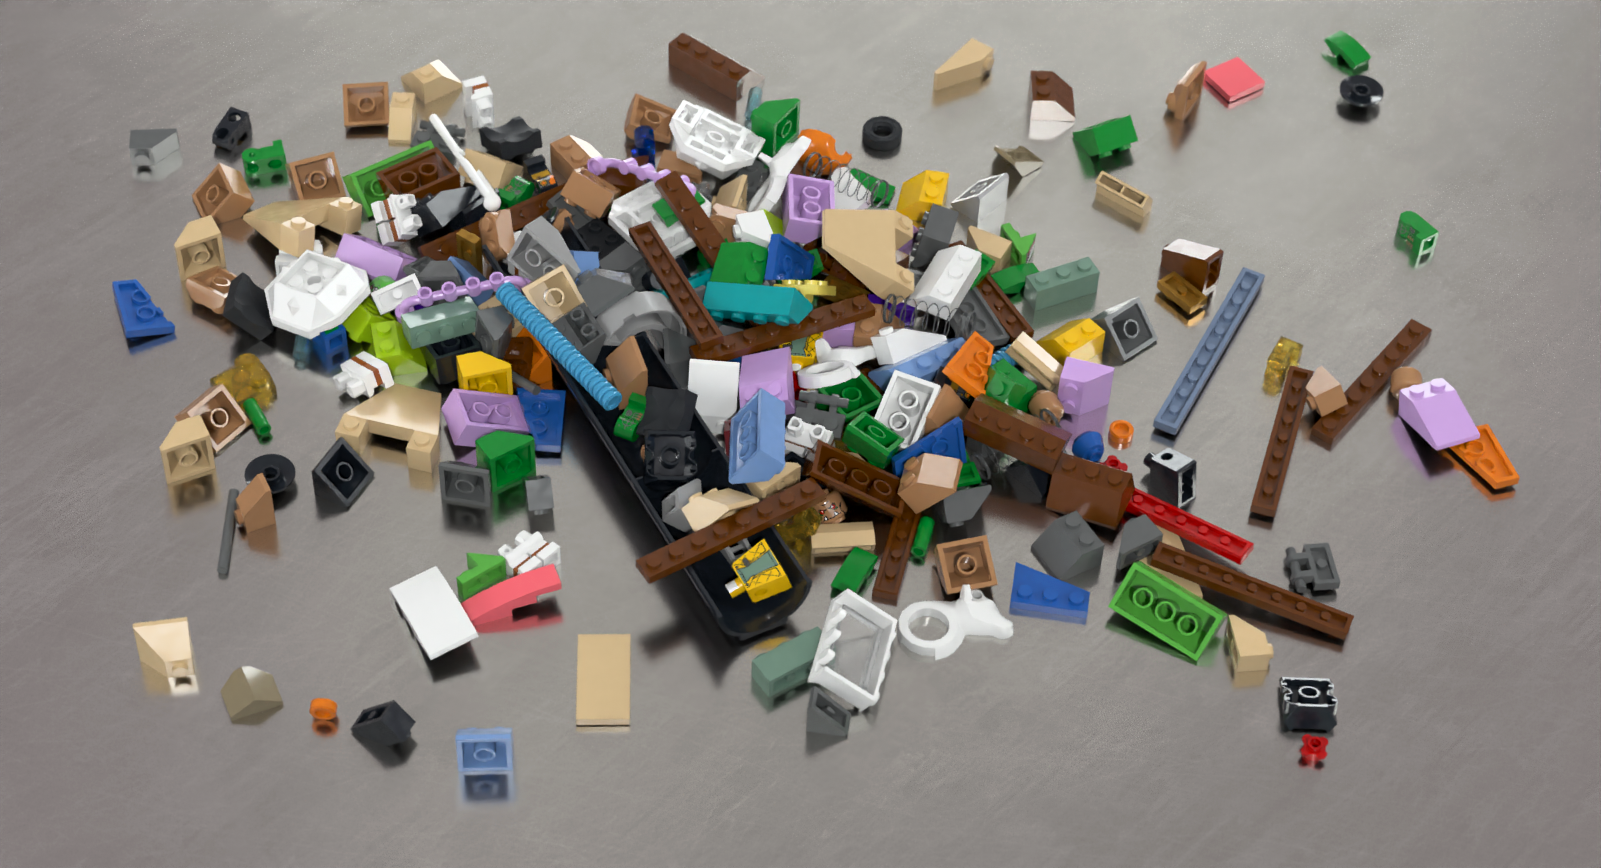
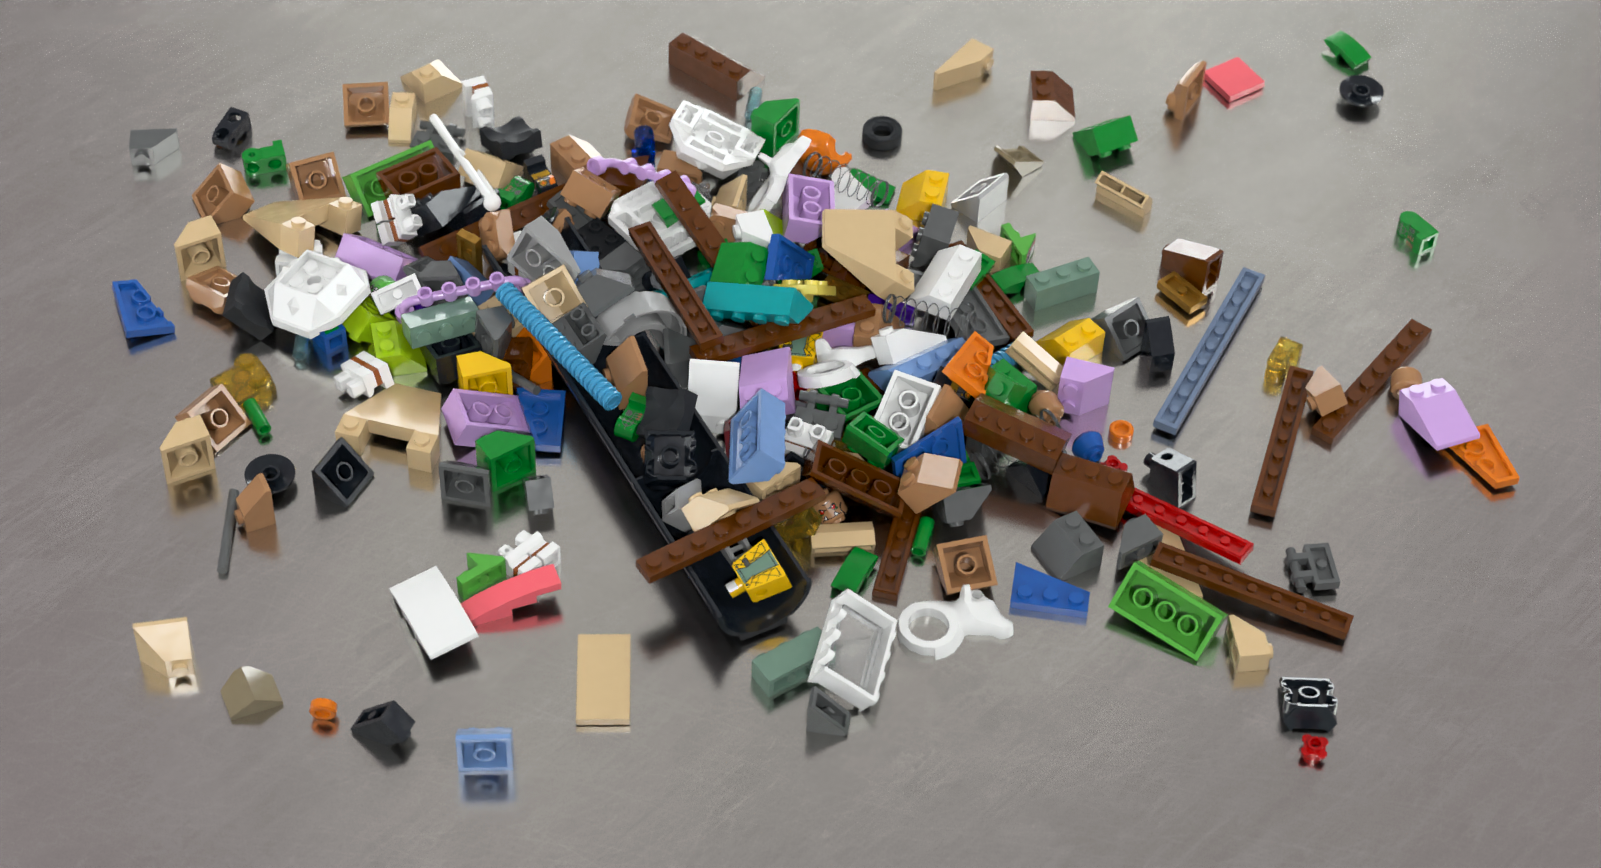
none -> black slope [1140,316,1175,373]

